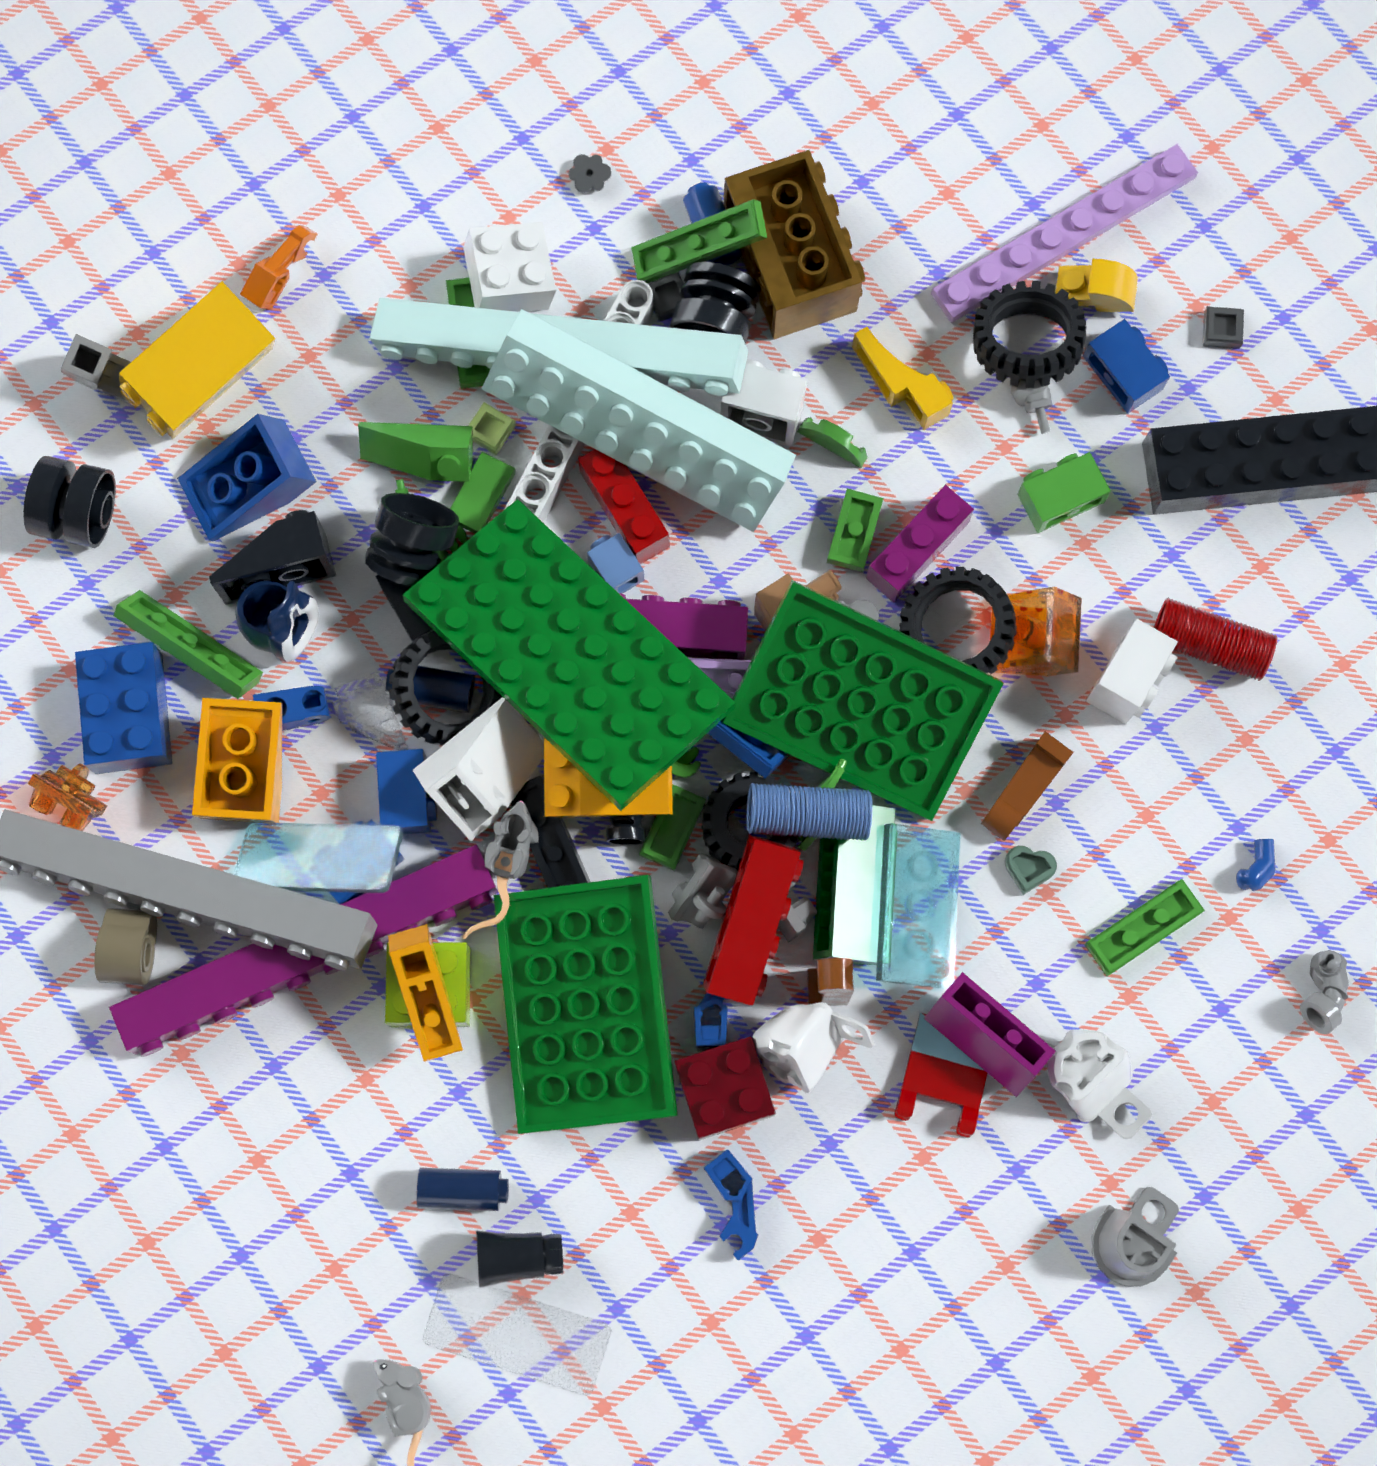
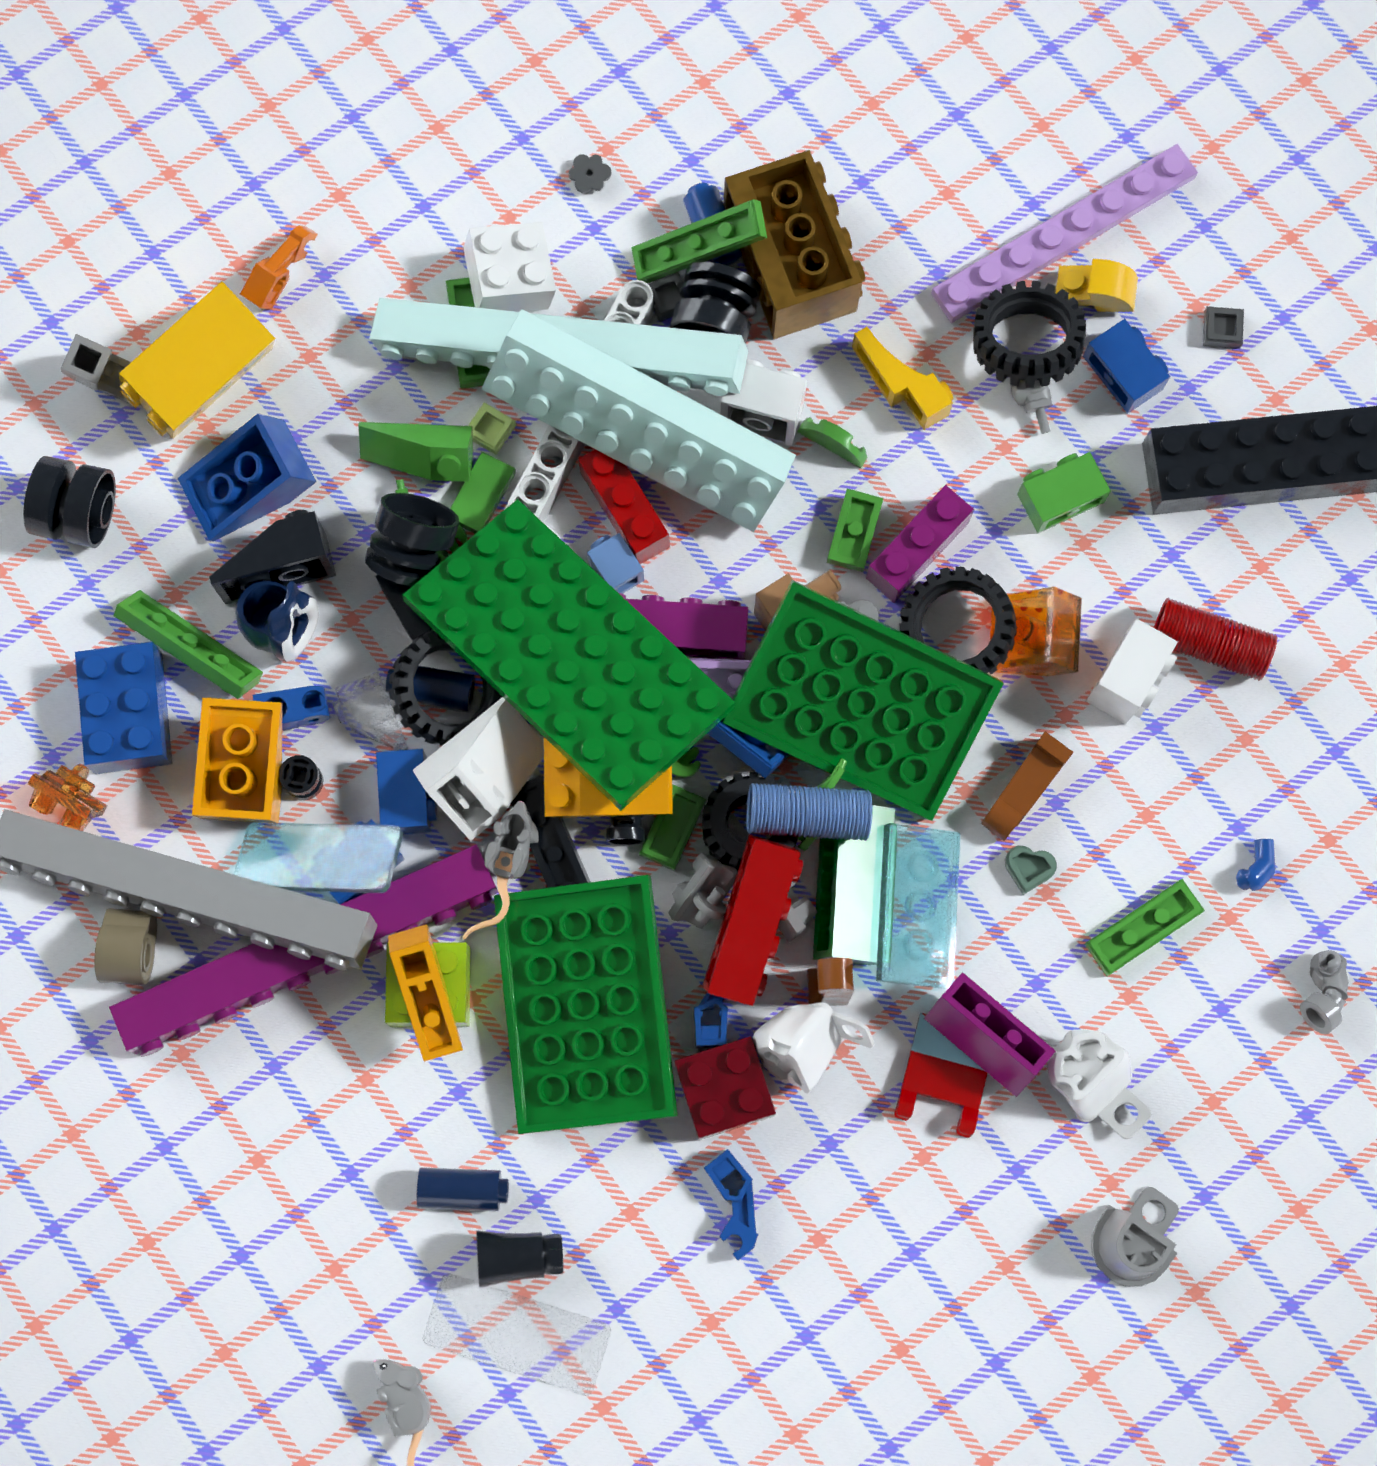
none -> black wheel [279,755,324,800]

